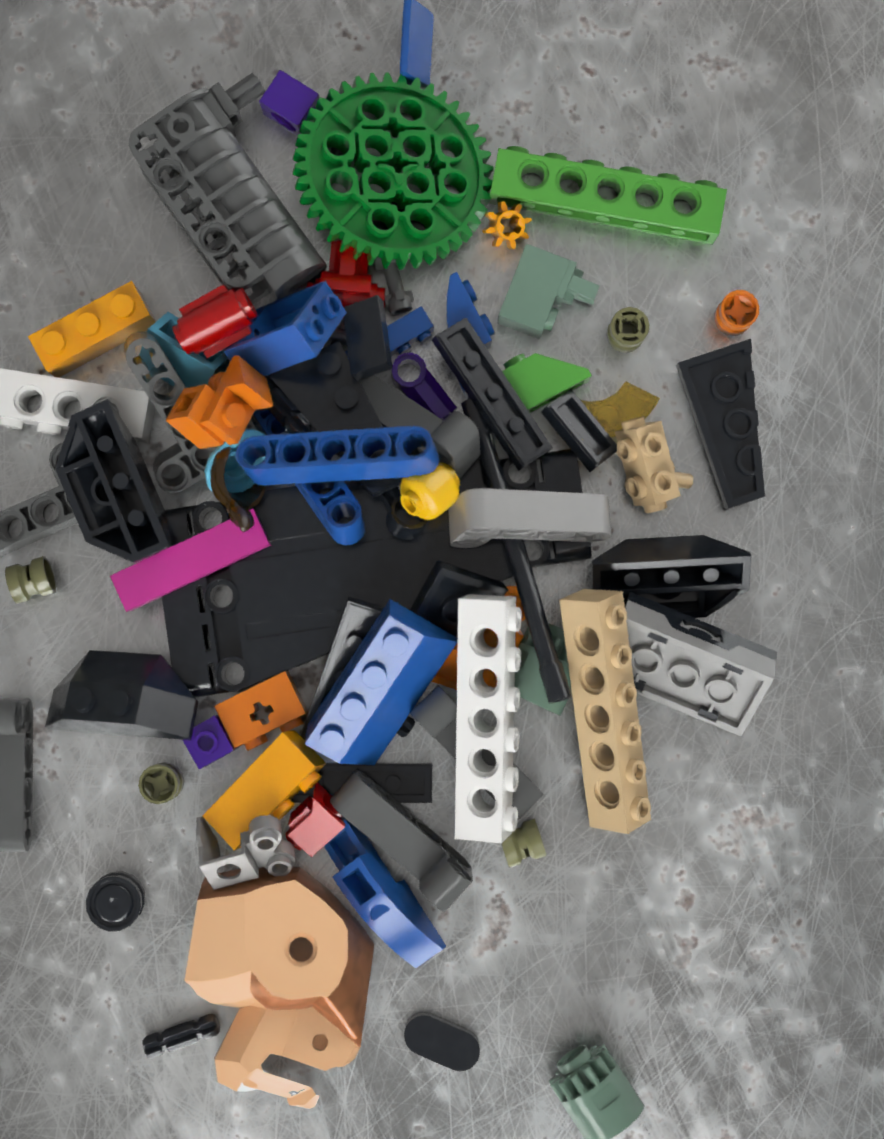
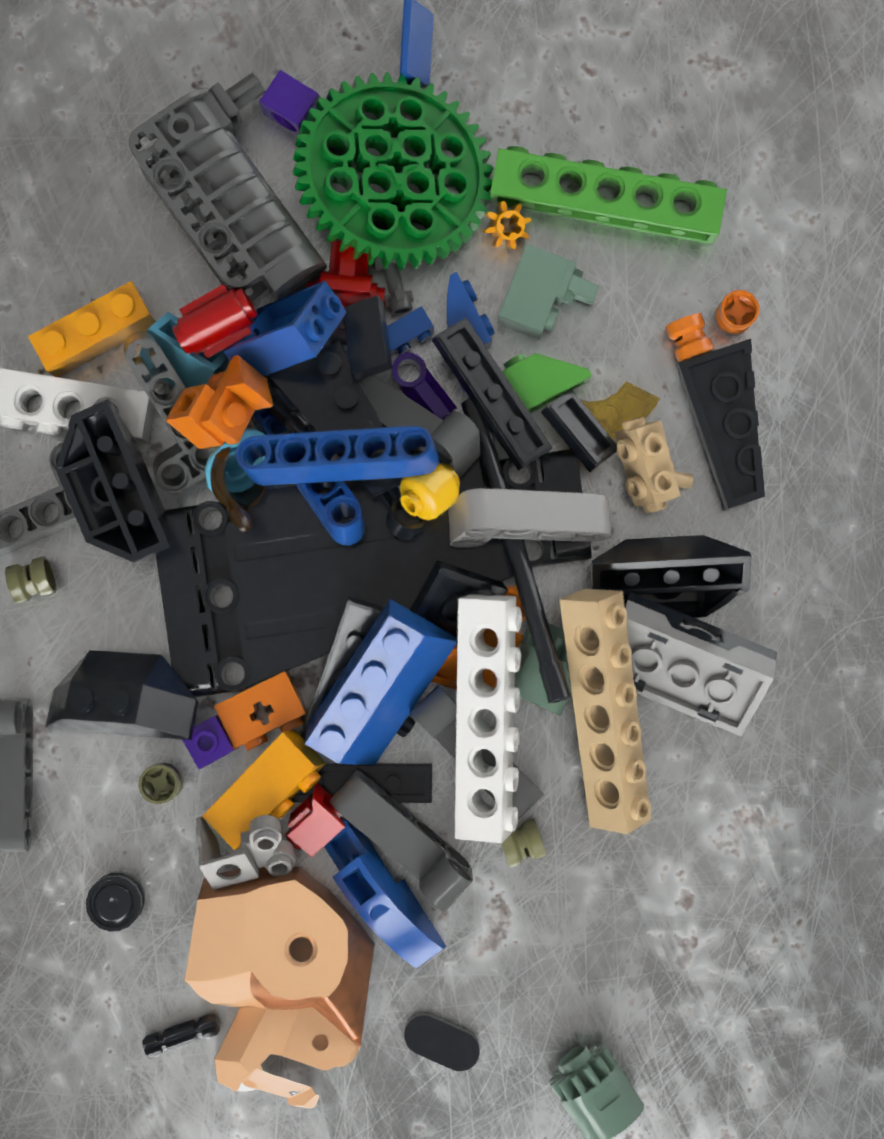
dark pink tile [110,509,271,612] -> none
olive wheel [607,307,650,353] -> none
none -> orange wheel [665,313,715,362]

